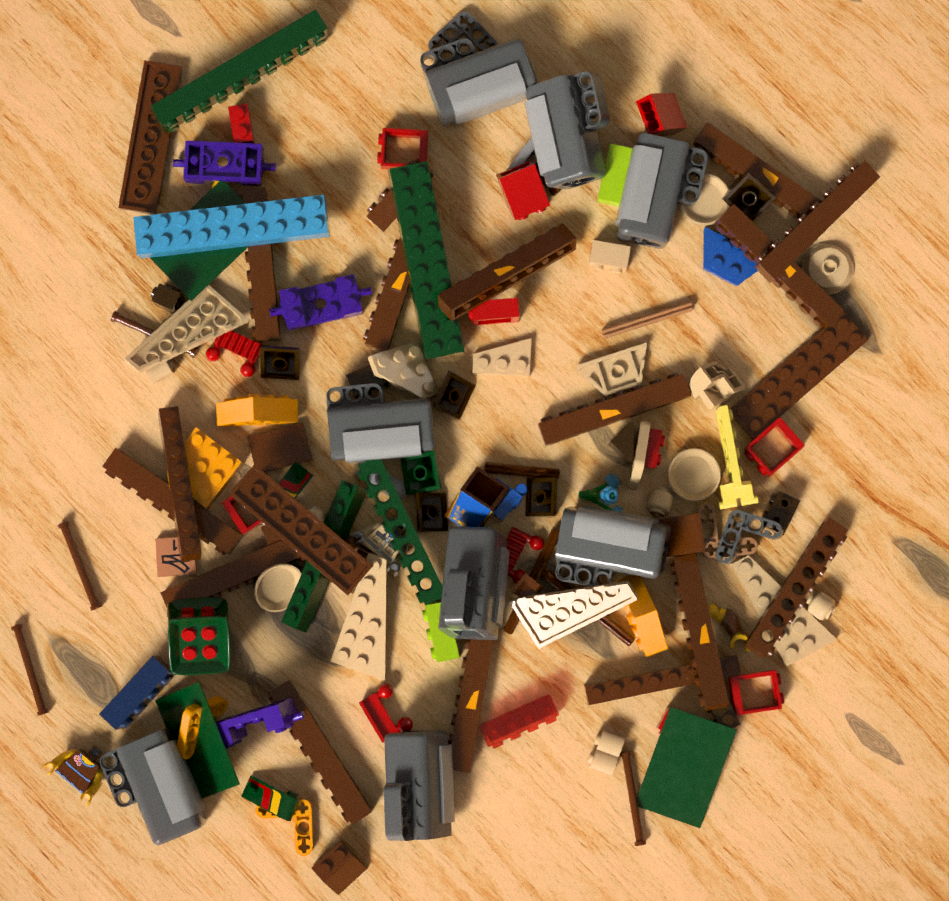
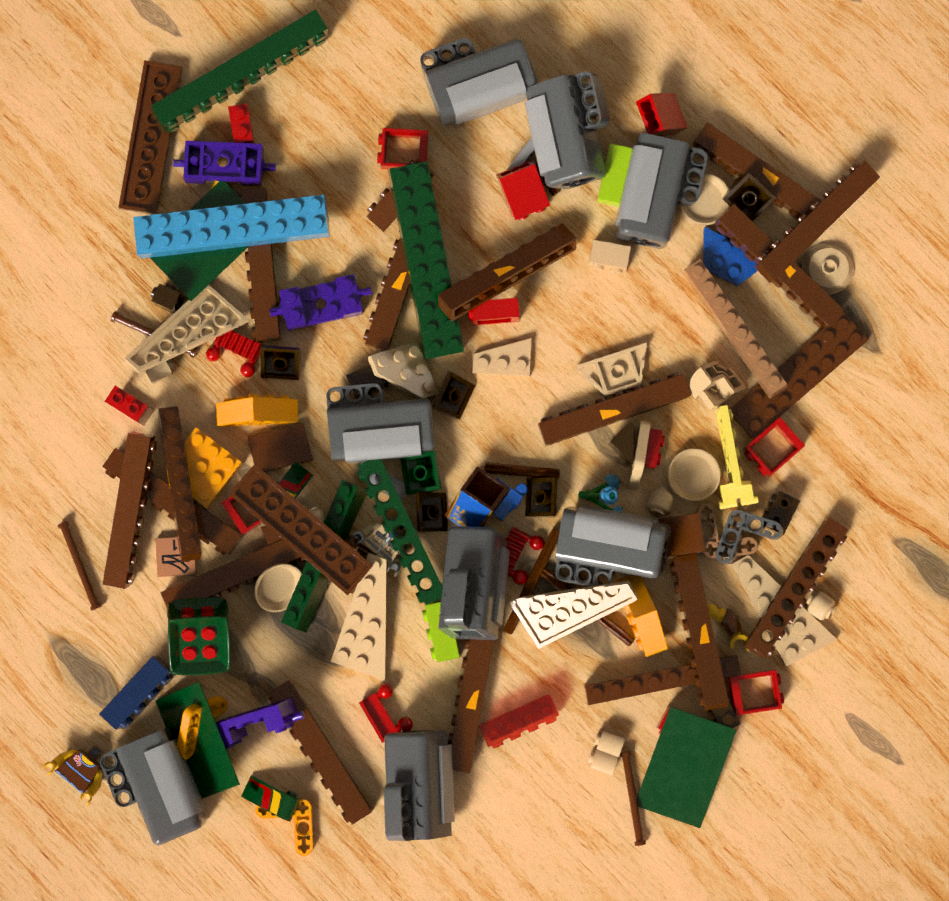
reddish brown bar [11,624,49,716] -> none
reddish brown slope [311,840,368,895] -> none
dark grey beam [428,11,498,51] -> none
reddish brown panel [511,573,543,597] -> none
medium nougat axle [602,301,693,339] -> none
none -> reddish brown brick [103,431,157,589]
none -> red window [104,386,154,426]
none -> medium nougat brick [683,259,787,399]

